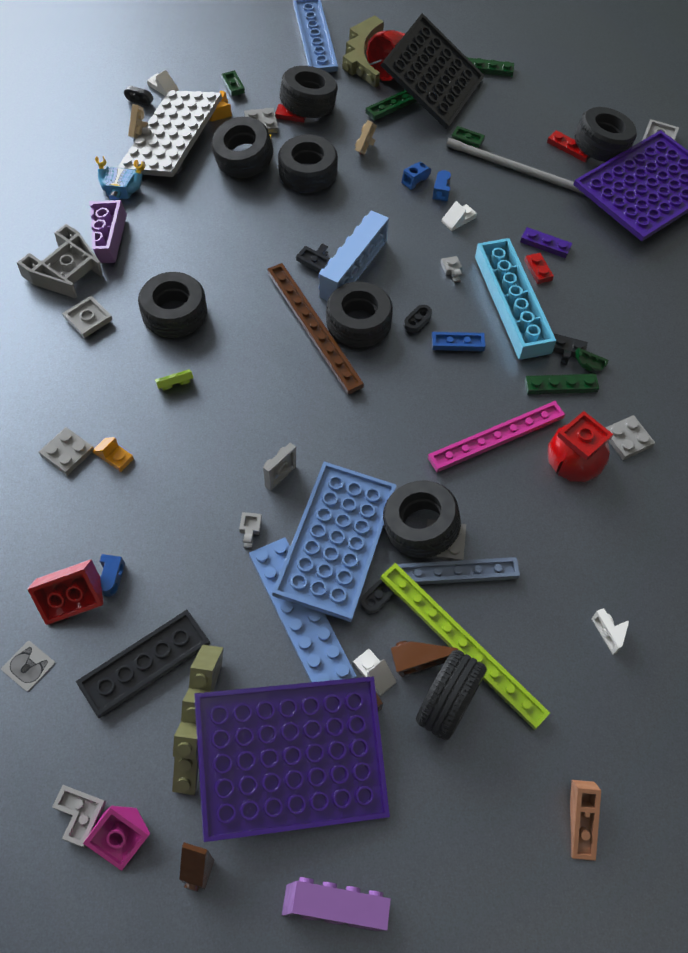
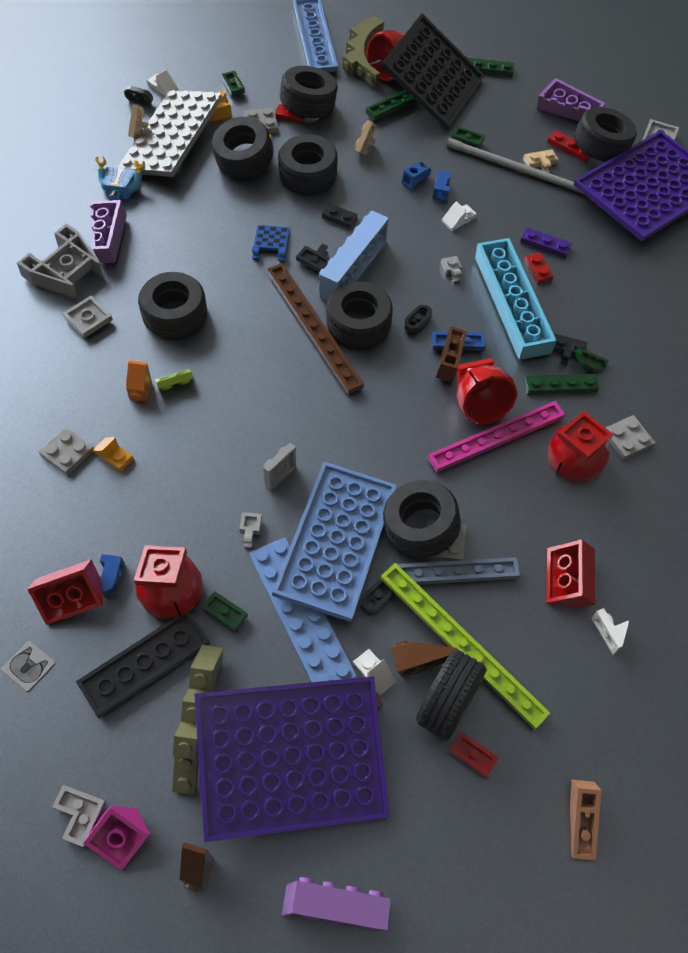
none -> orange slope [126,360,153,402]
none -> red plate [134,545,203,619]
none -> dark green plate [202,591,248,632]
none -> blue flag [252,225,290,261]
none -> black plate [322,203,358,229]
none -> reddish brown slope [435,326,467,383]
none -> red plate [448,731,499,778]
none -> red plate [456,358,518,424]
none -> tan plate [523,149,558,173]
none -> medium lavender wedge [537,78,606,121]
none -> red slope [546,540,596,608]

